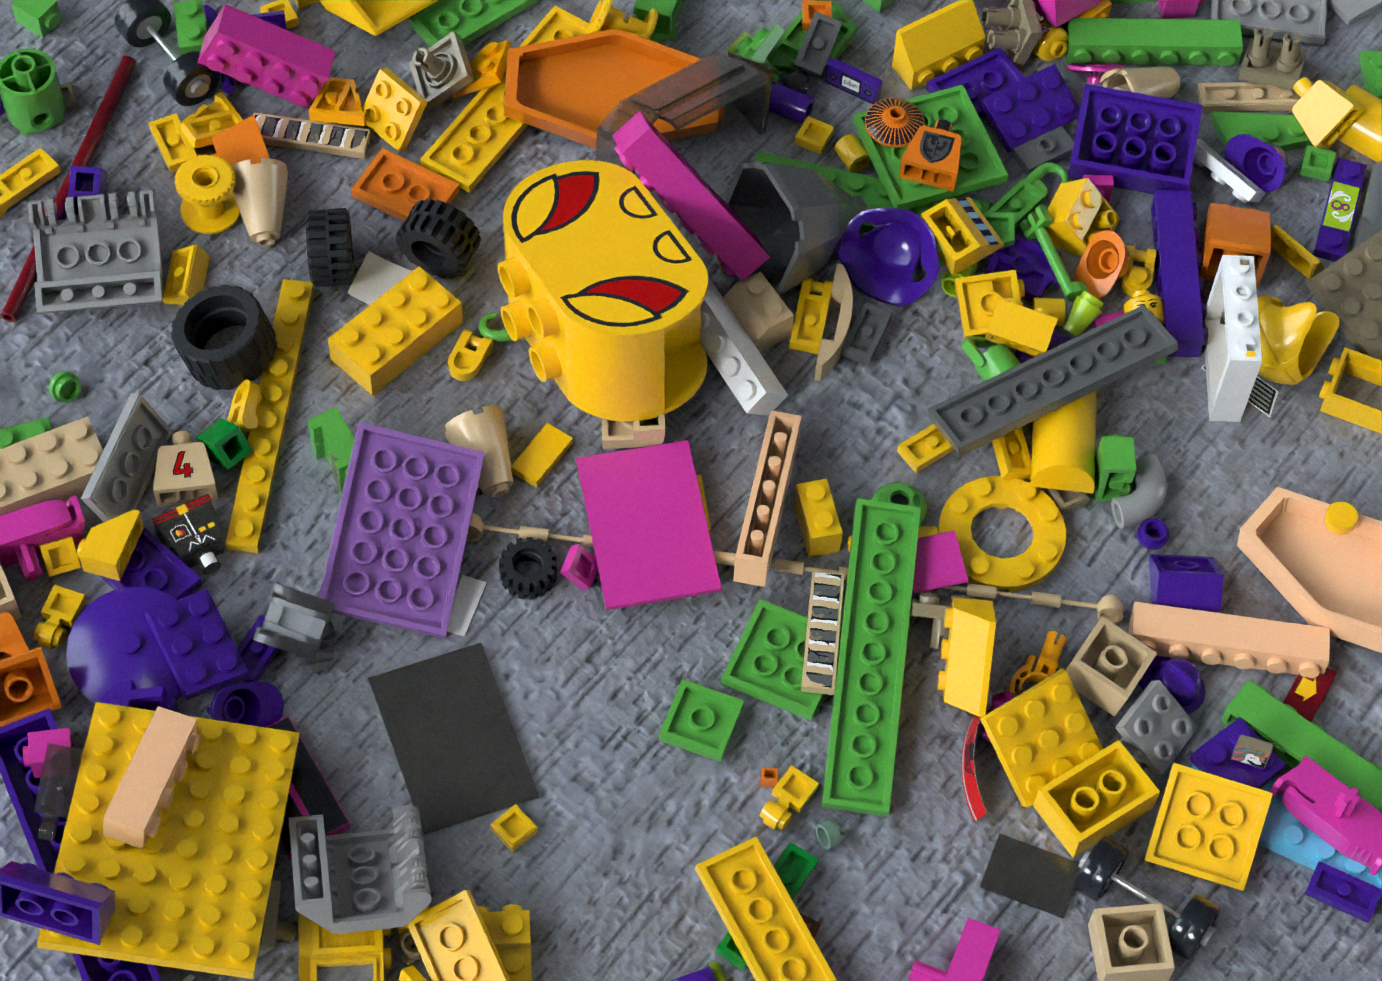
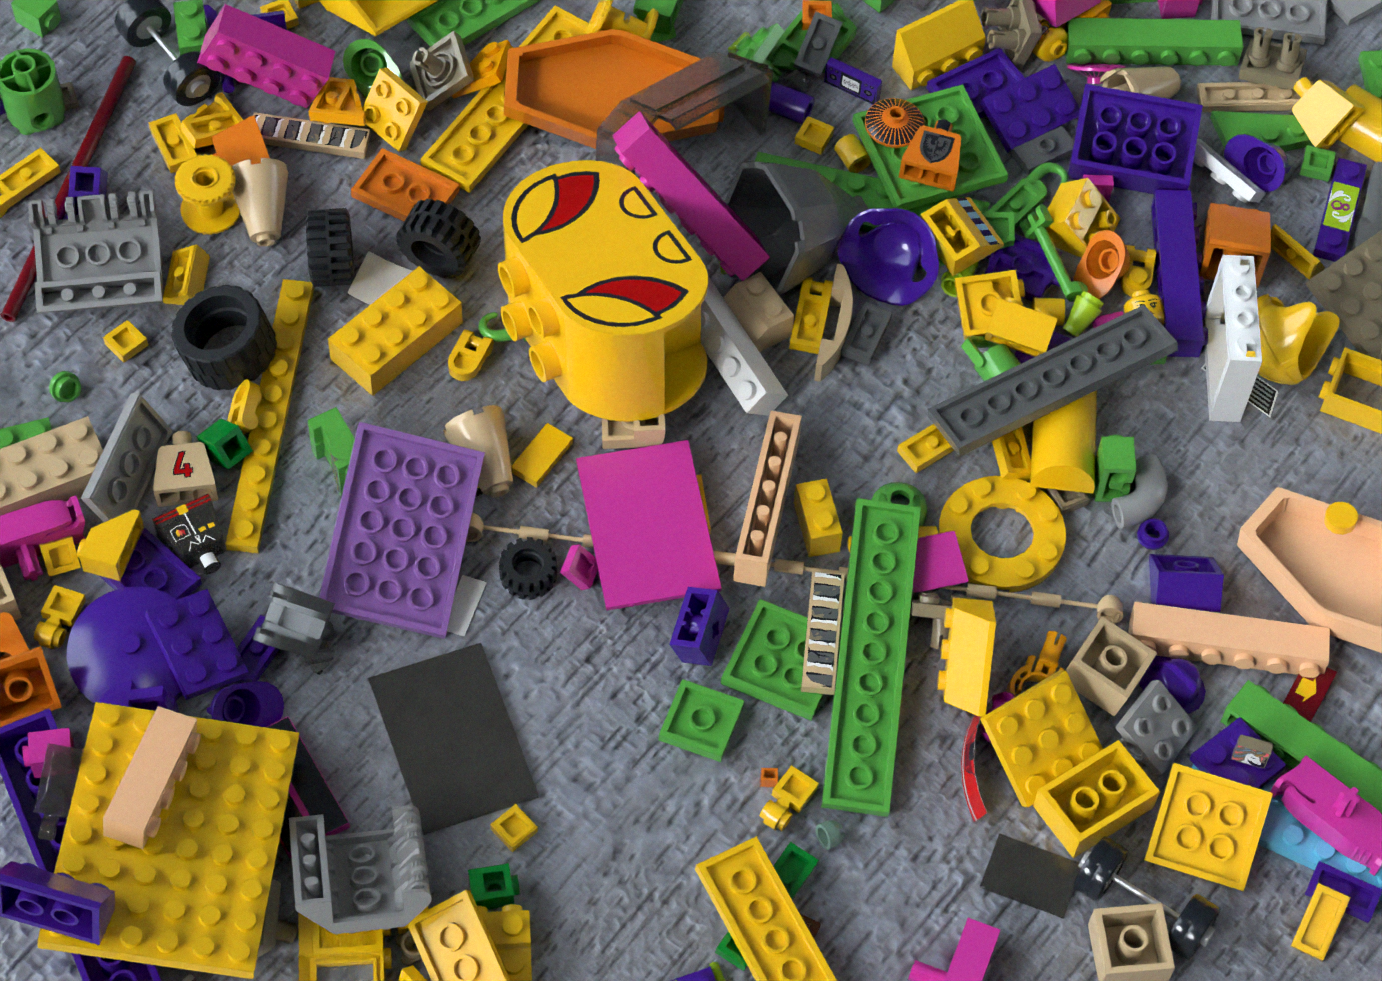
none -> yellow plate [103,320,149,363]
none -> bright green piece [343,39,402,98]
none -> green brick [468,863,520,910]
none -> dark purple brick [669,587,730,666]
none -> yellow tile [1290,883,1351,961]

